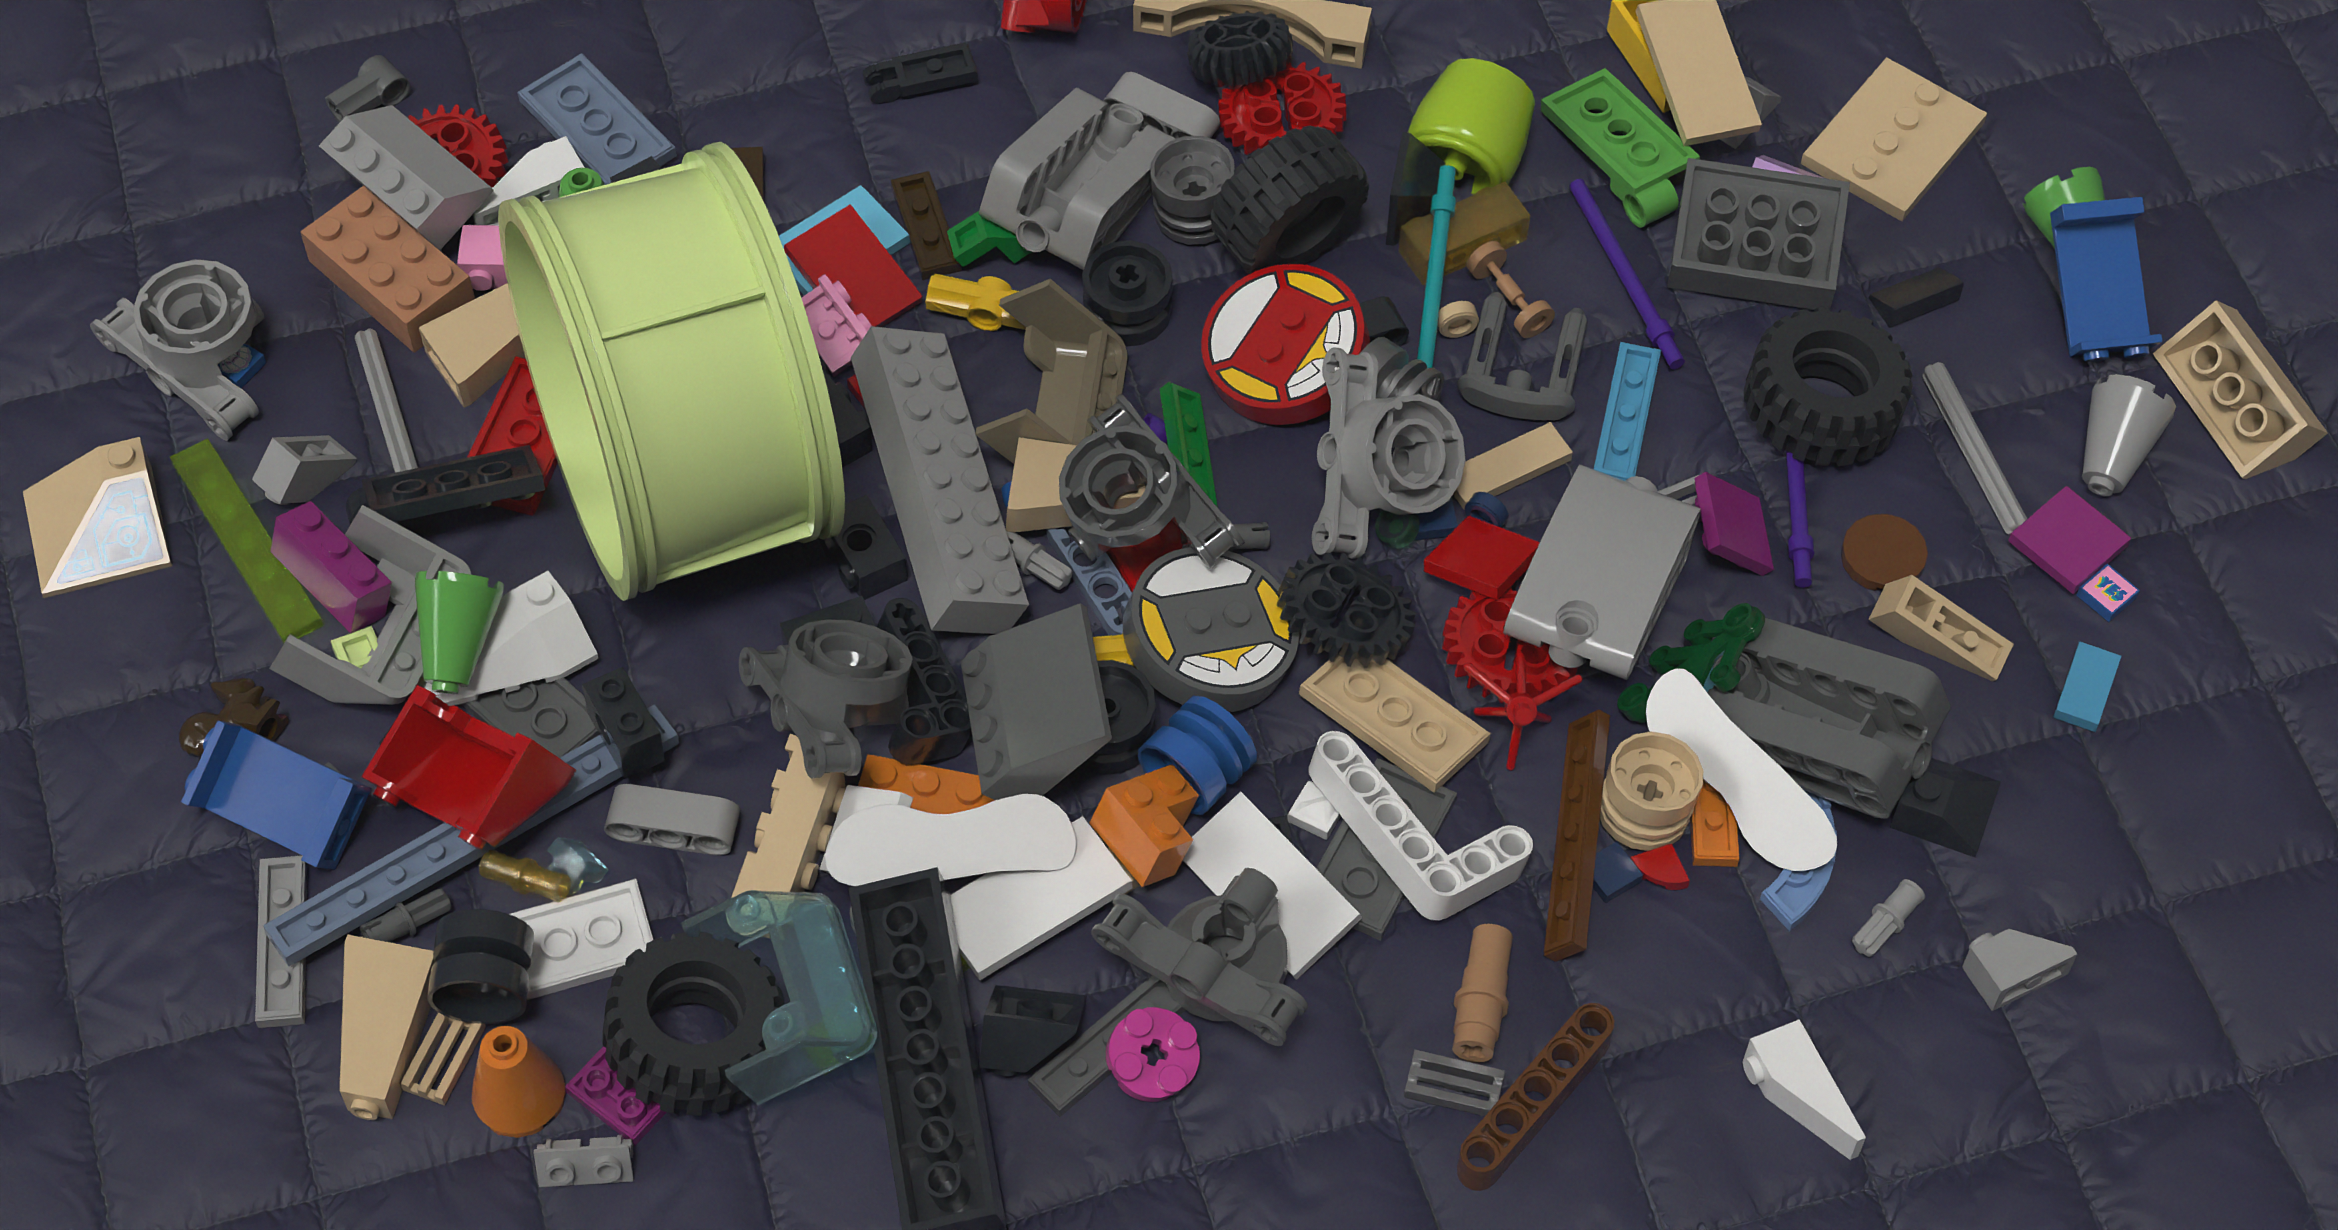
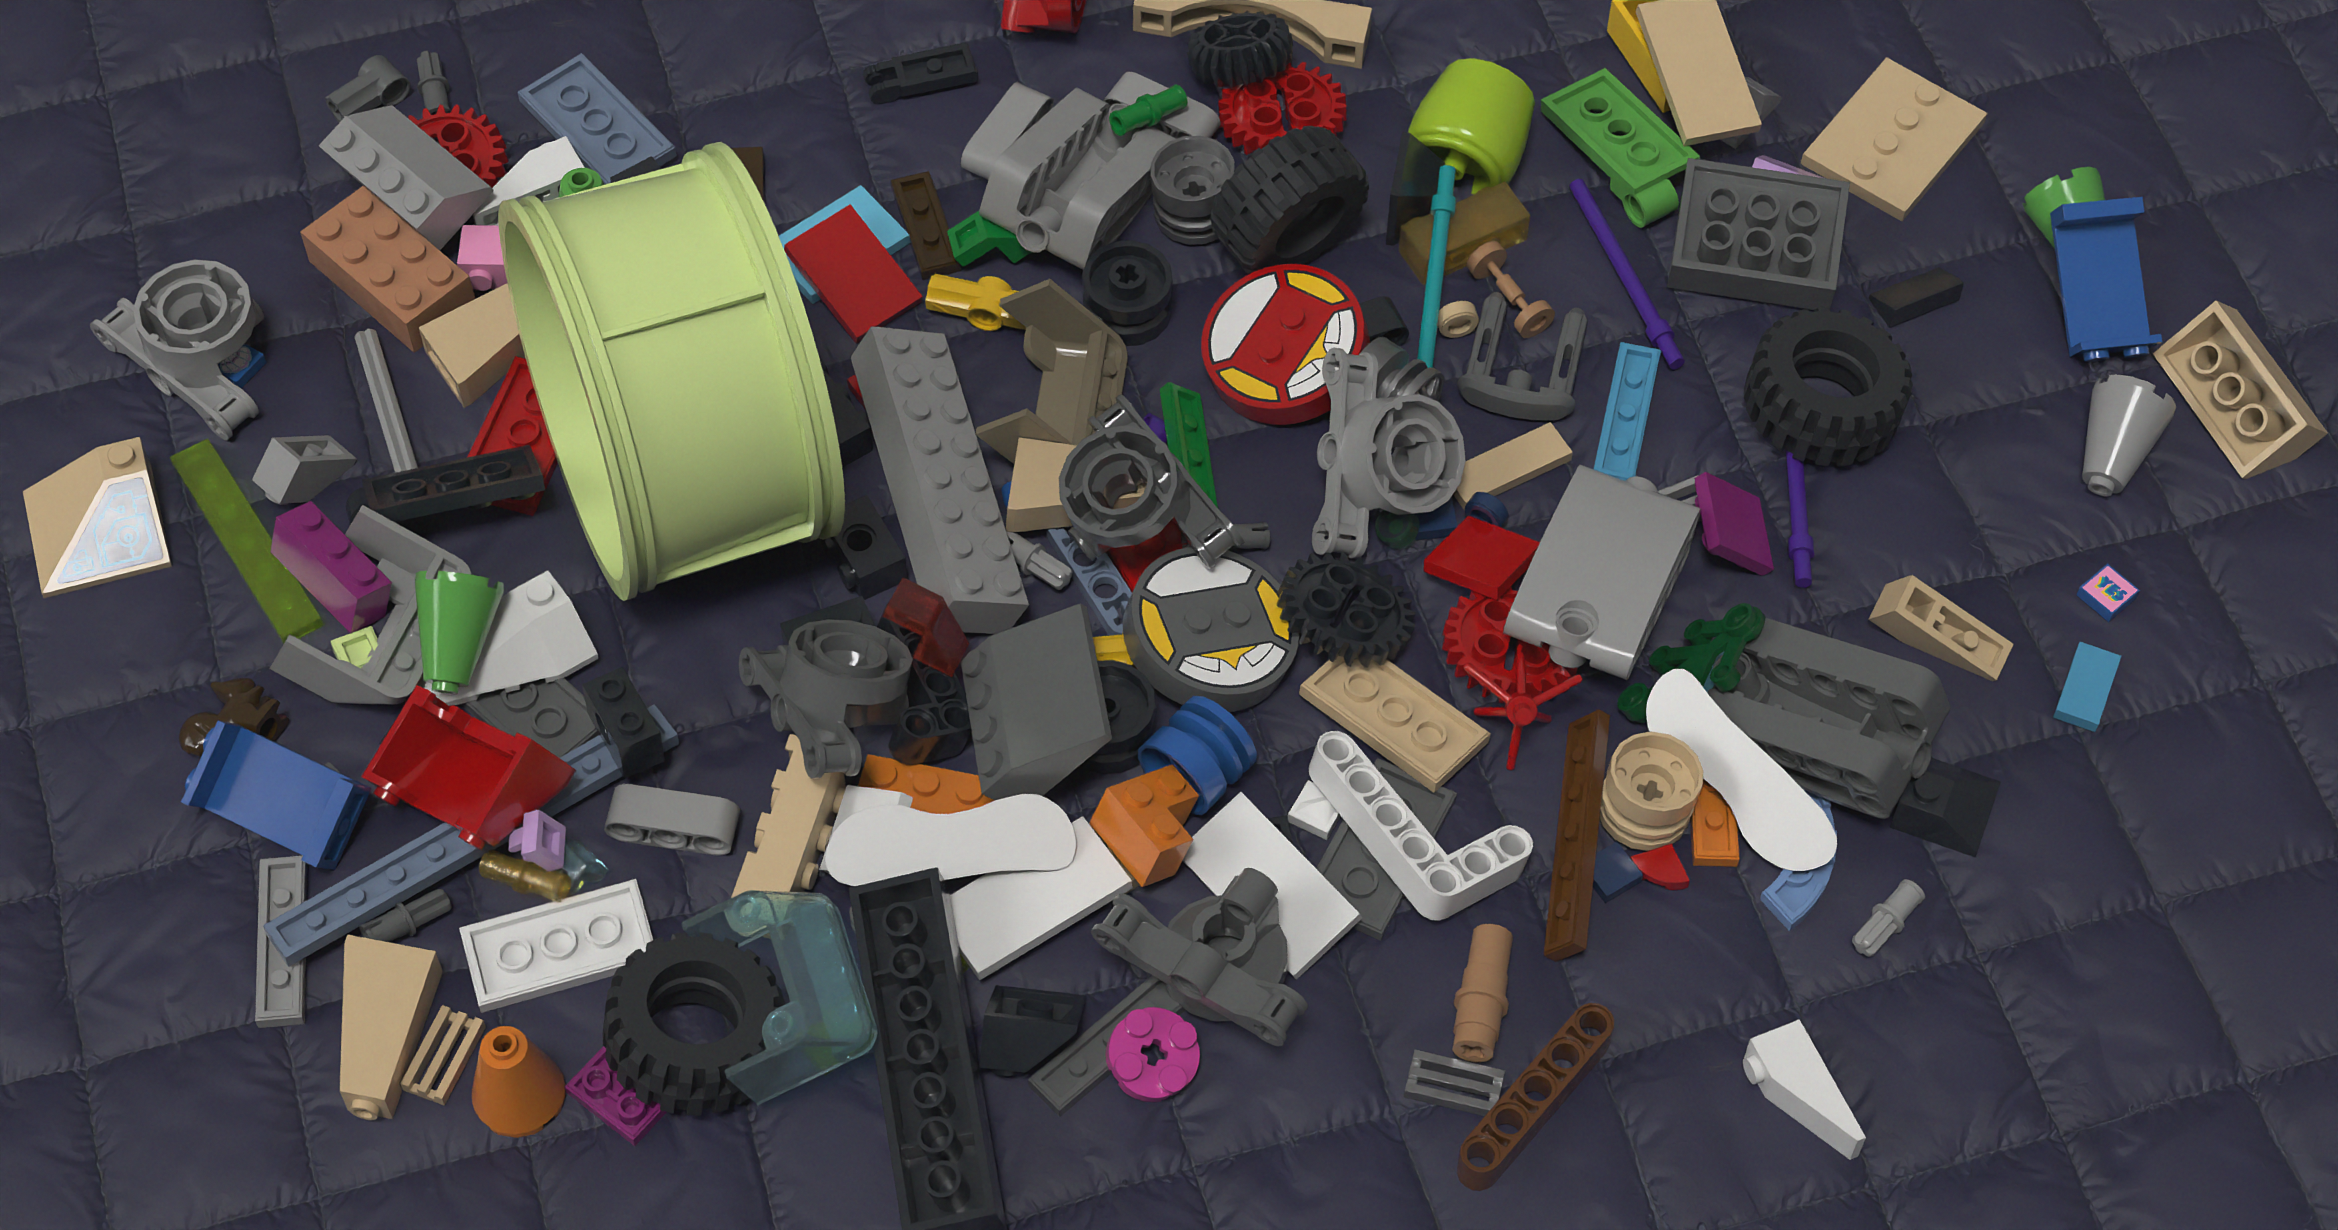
black wheel [427,909,534,1024] -> none
light grey hinge [534,1135,634,1187] -> none
bright pink bracket [801,274,872,377] -> none
reddish brown tile [1841,514,1928,591] -> none
light grey axle [1922,362,2027,535] -> none
light grey slope [1962,929,2077,1011] -> none
magenta tile [2008,486,2131,594] -> none
none -> dark grey axle [417,50,451,115]
none -> lavender tile [508,810,566,872]
none -> clear red slope [883,577,969,677]
none -> light grey beam [961,82,1054,180]
none -> green pin [1109,84,1188,136]

